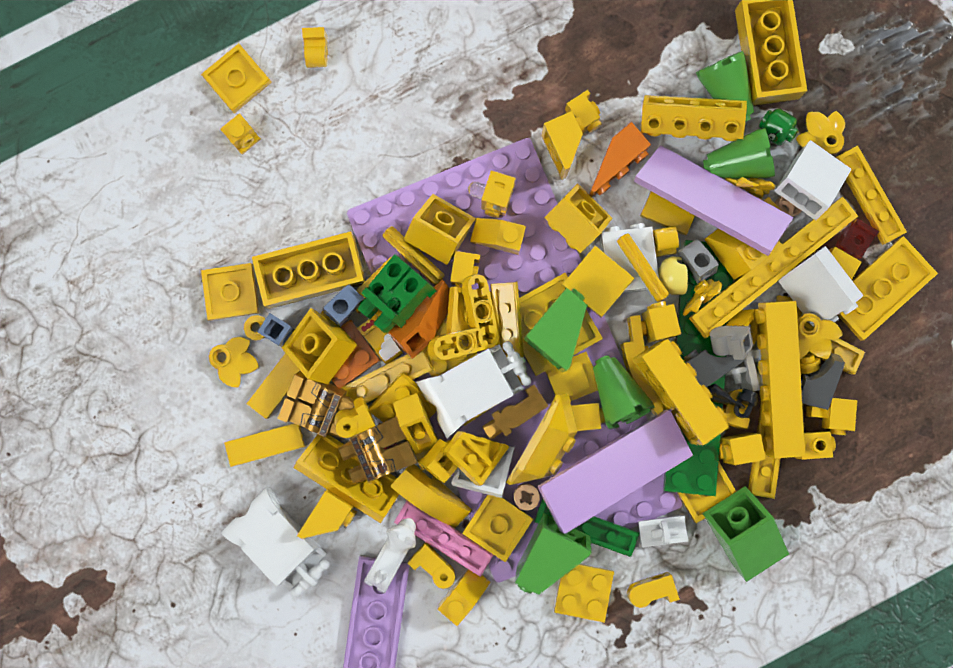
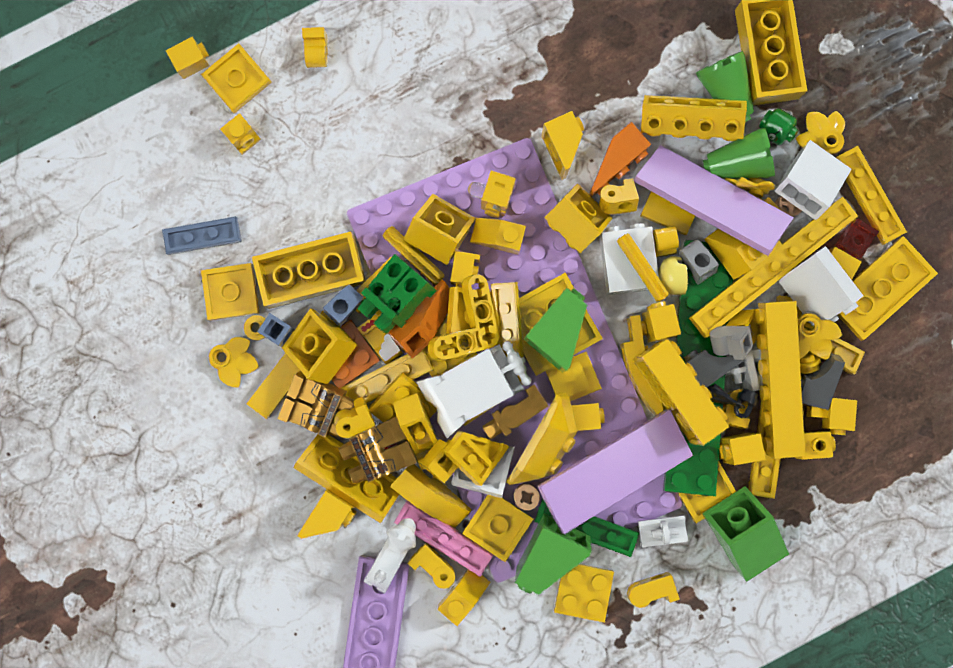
white piece [221,487,329,597] -> none
yellow tile [224,423,305,467] -> none
yellow tile [562,246,634,318] -> none
yellow brick [565,90,602,133] -> none
bright green cone [593,355,655,430] -> none
yellow plate [683,279,722,316] -> none
none -> sand blue tile [162,216,242,255]
none -> yellow brick [166,37,210,79]
none -> yellow leg [599,178,639,214]

